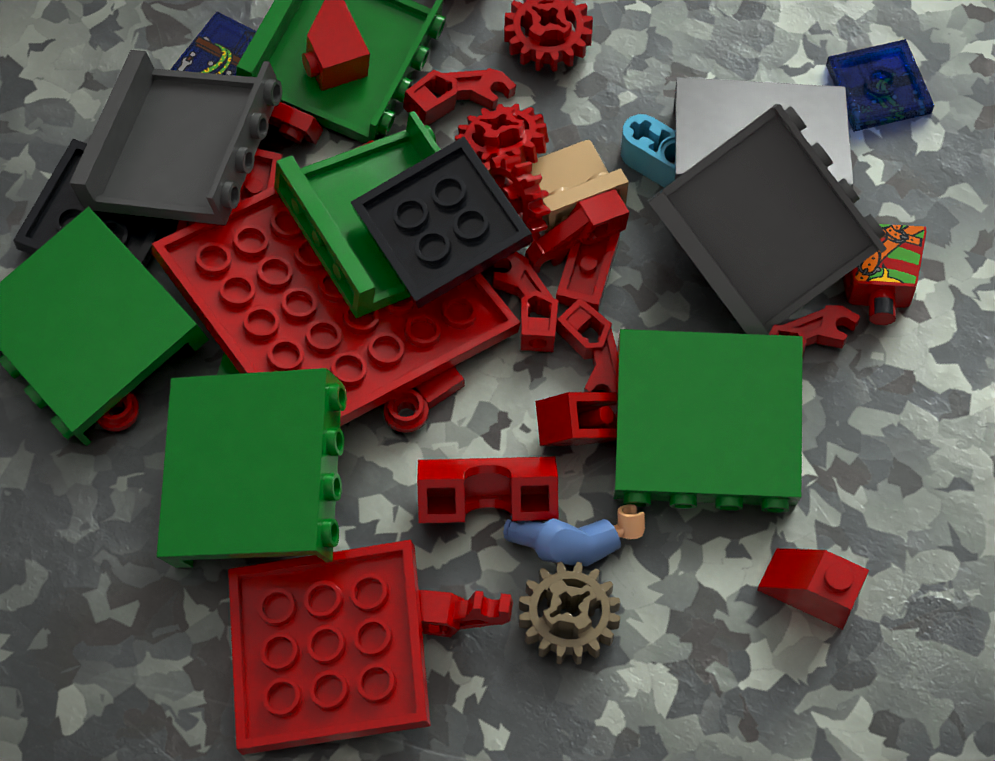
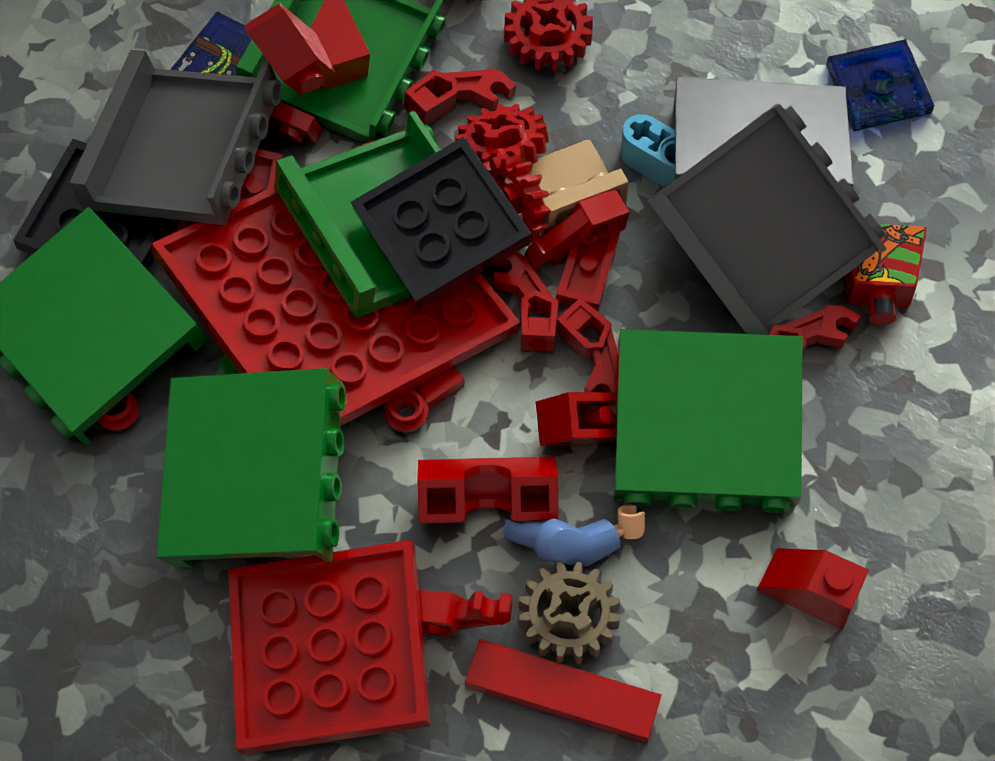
none -> red slope [244,3,336,95]
none -> red tile [465,639,662,743]

